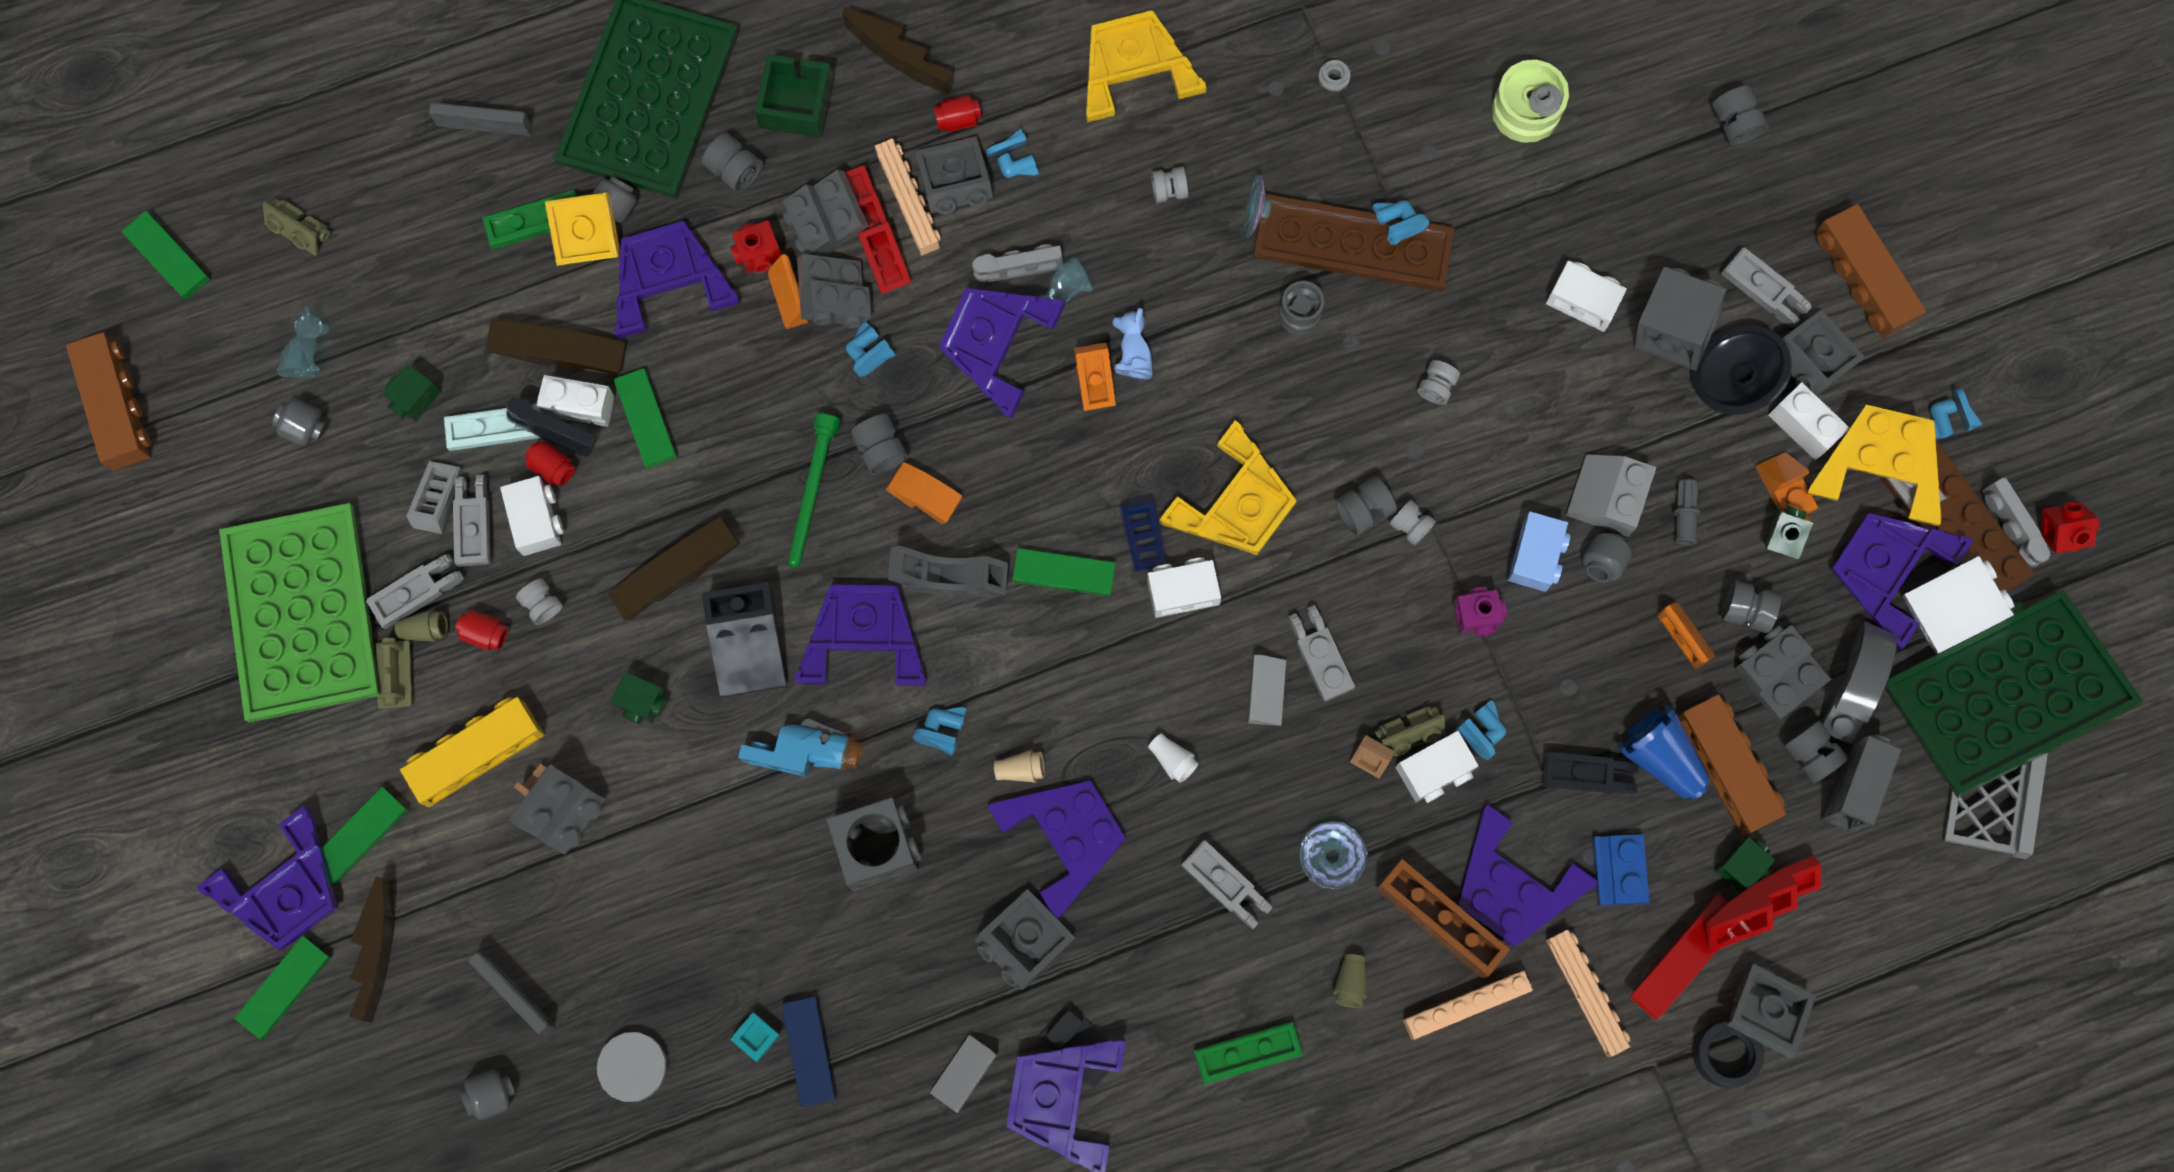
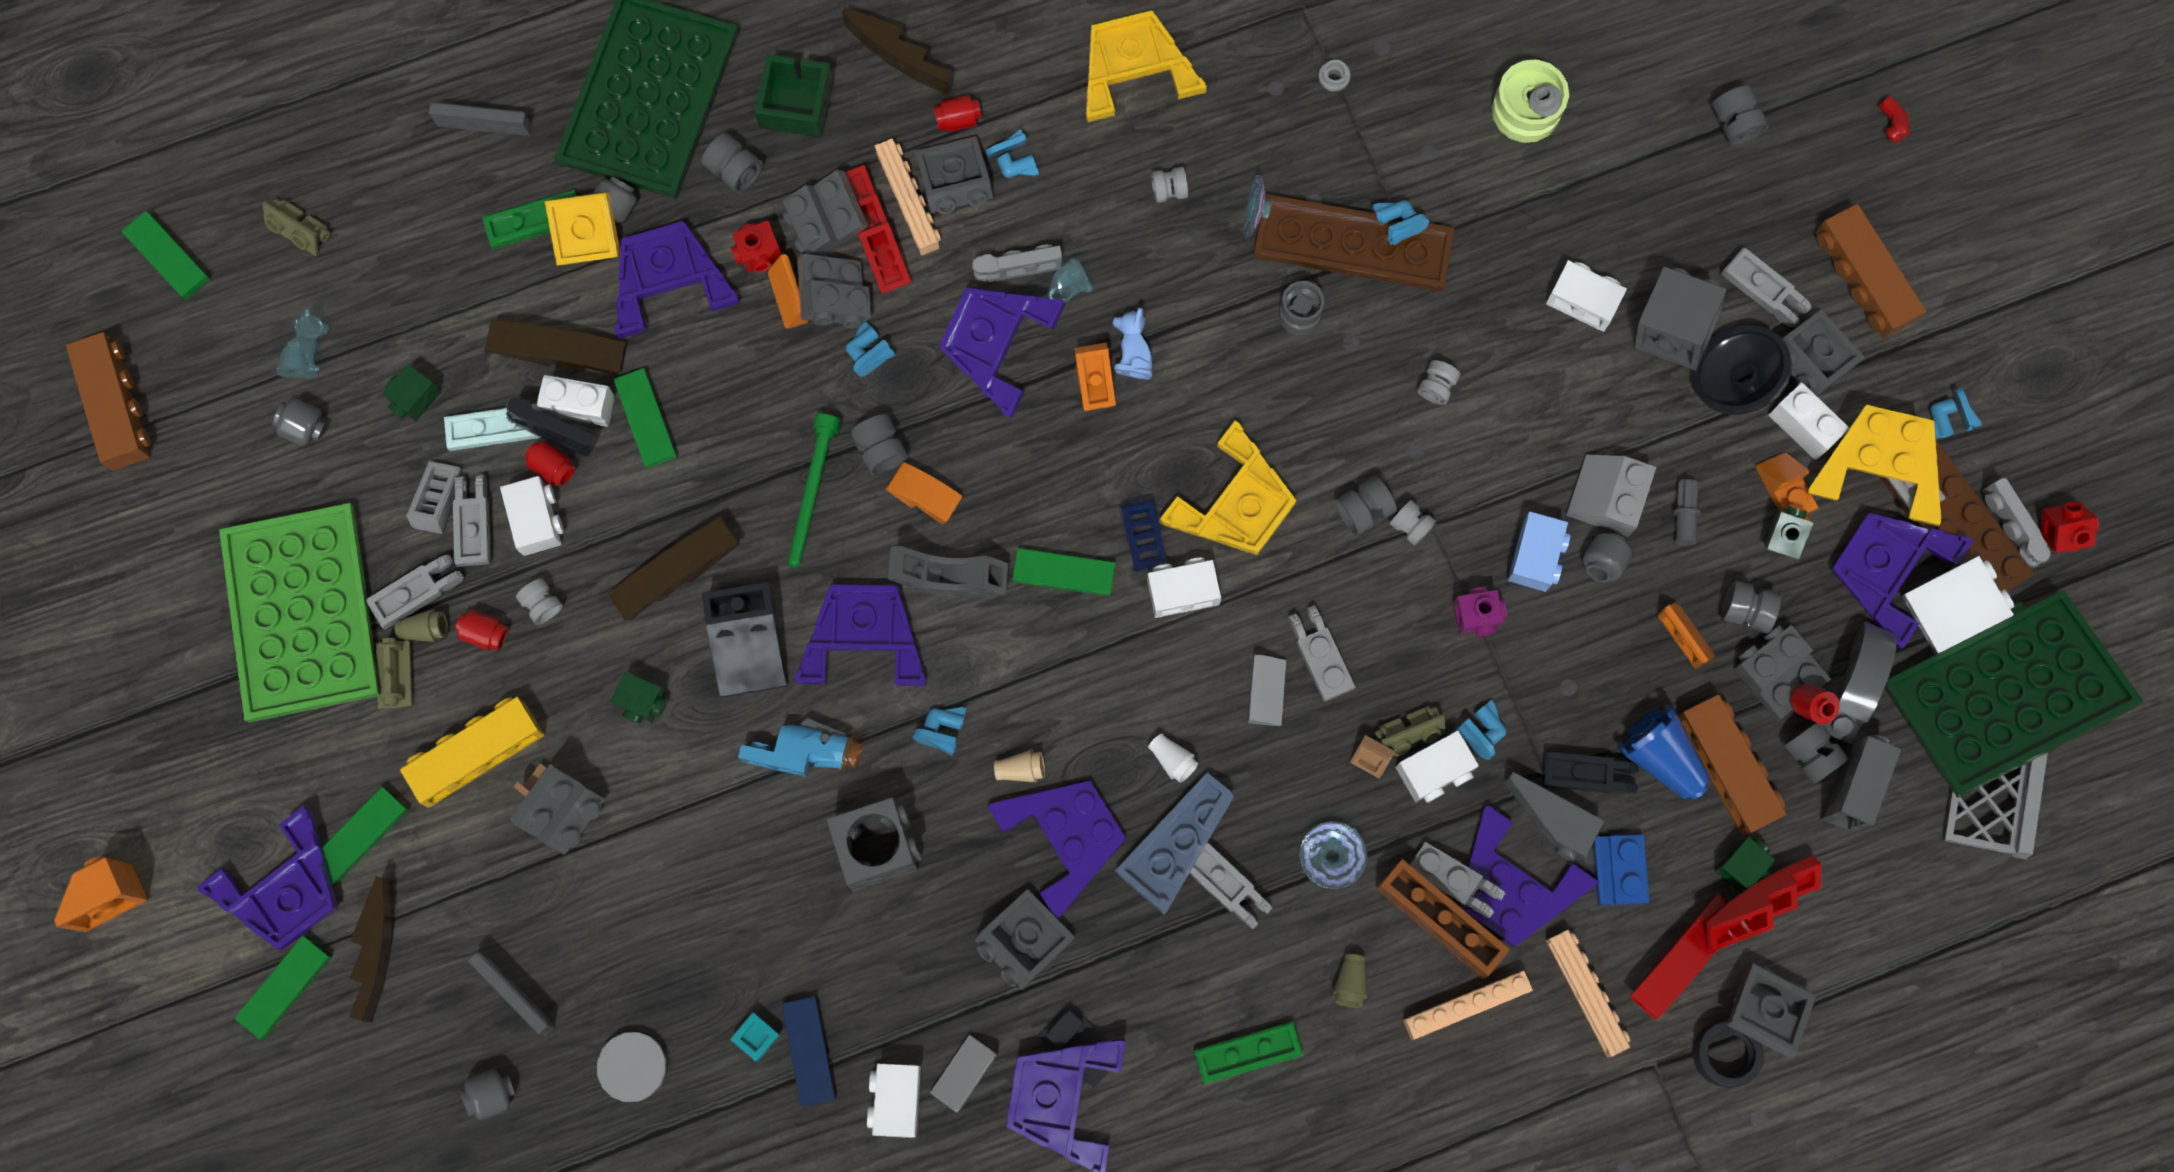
none -> orange slope [54,856,148,932]
none -> white brick [867,1064,921,1137]
none -> sand blue wing [1115,773,1234,915]
none -> light grey hinge [1410,842,1505,918]
none -> dark grey slope [1504,772,1604,861]
none -> red brick [1790,684,1840,724]
none -> red arm [1879,96,1910,143]

